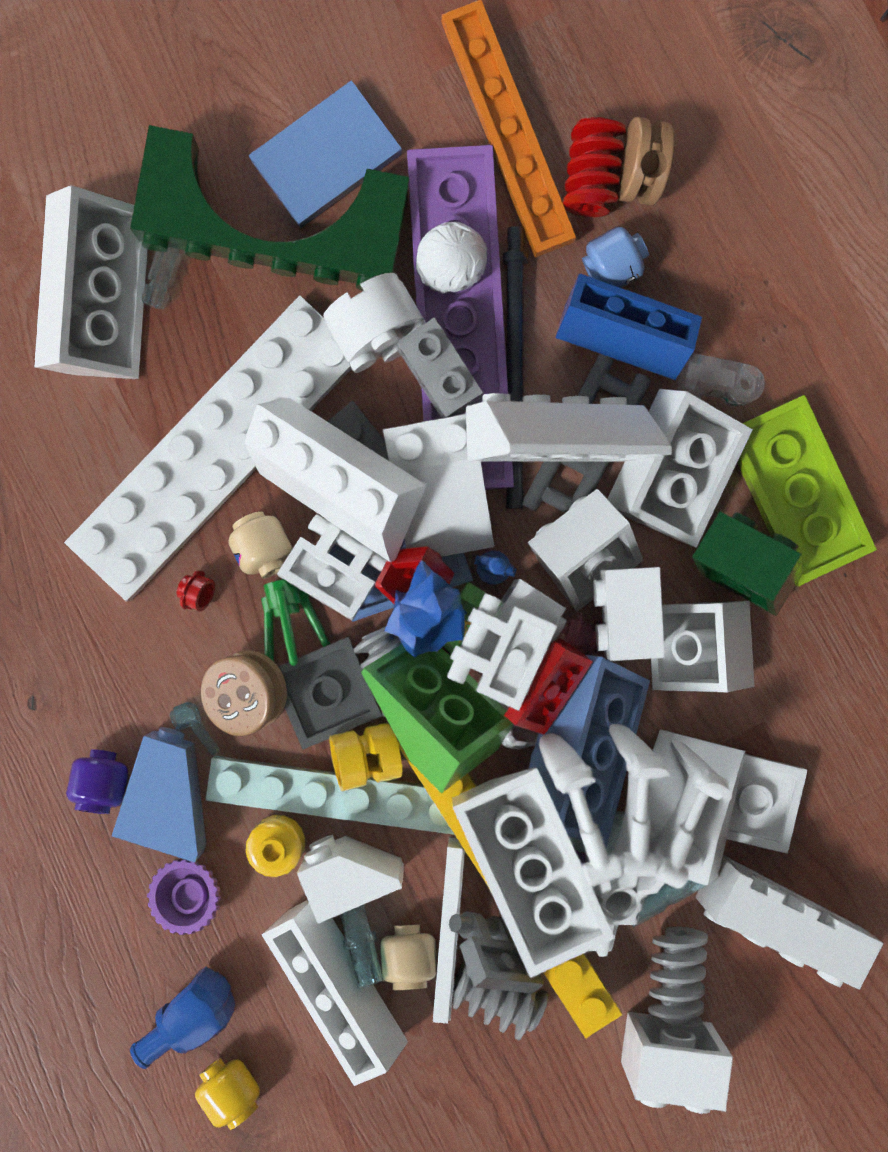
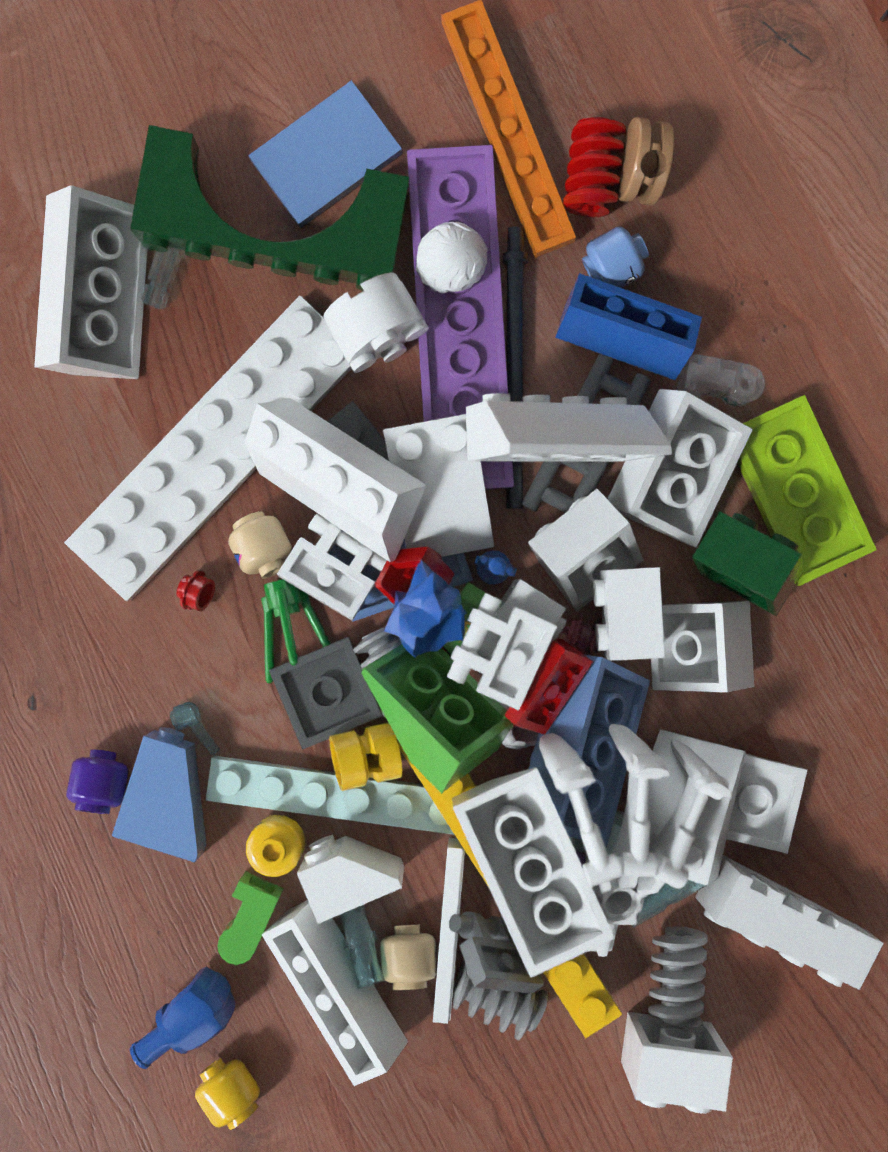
medium lavender hat [147,859,221,935] -> none
head [201,650,287,736] -> none
light grey brick [397,317,483,418] -> none
none -> bright green leg [217,871,284,965]

